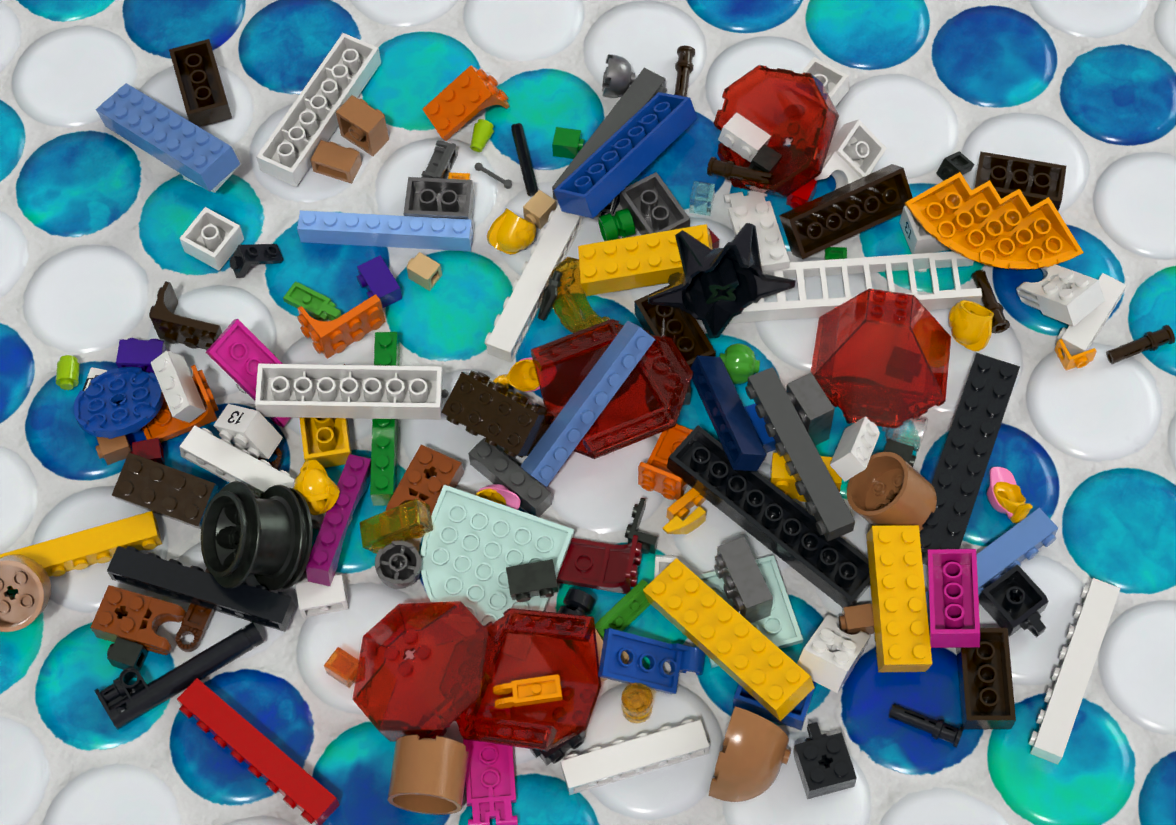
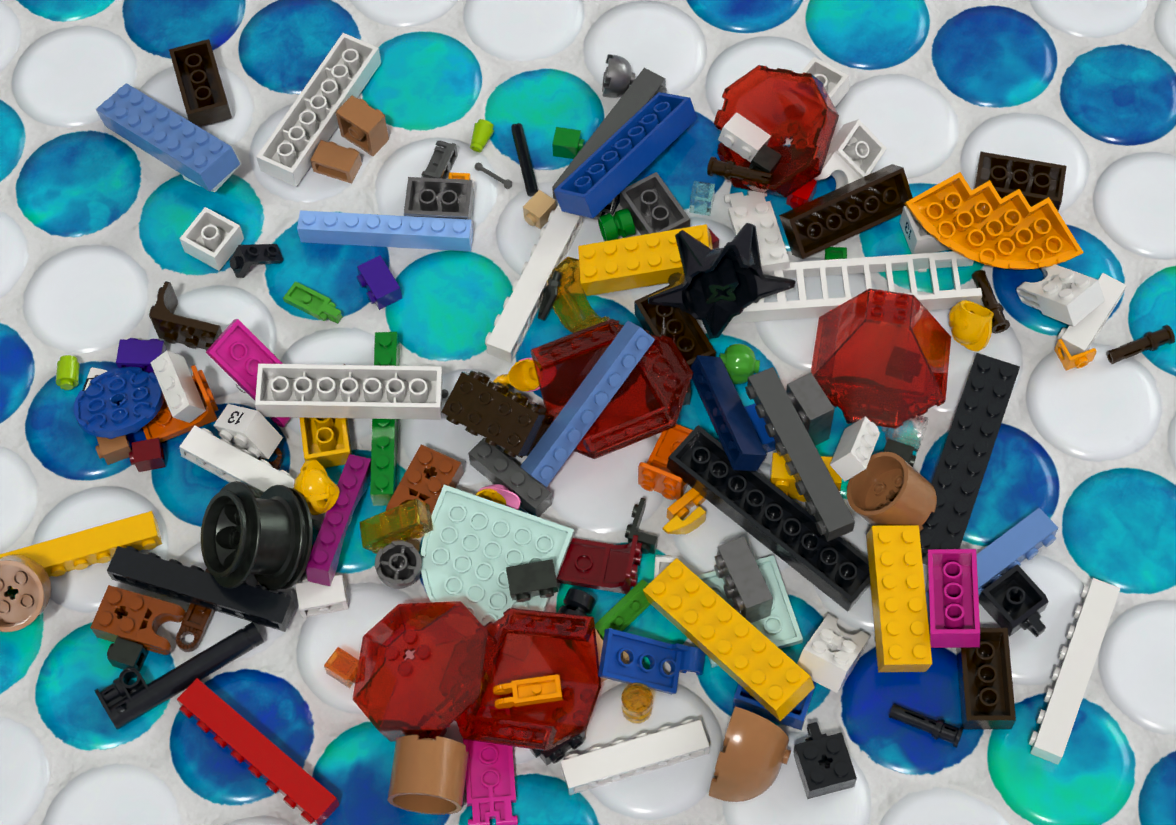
dark brown brick [112,452,219,529] -> none
orange bracket [297,294,386,359] -> none
tan brick [407,252,442,291] -> none
orange bracket [423,65,510,141] -> none
yellow helmet [487,208,536,255] -> none
dark brown pin [674,45,695,97] -> none
medium nougat brick [838,603,875,635] -> none
pearl dark grey bracket [936,151,975,181] -> none
yellow hair [987,467,1033,523] -> none

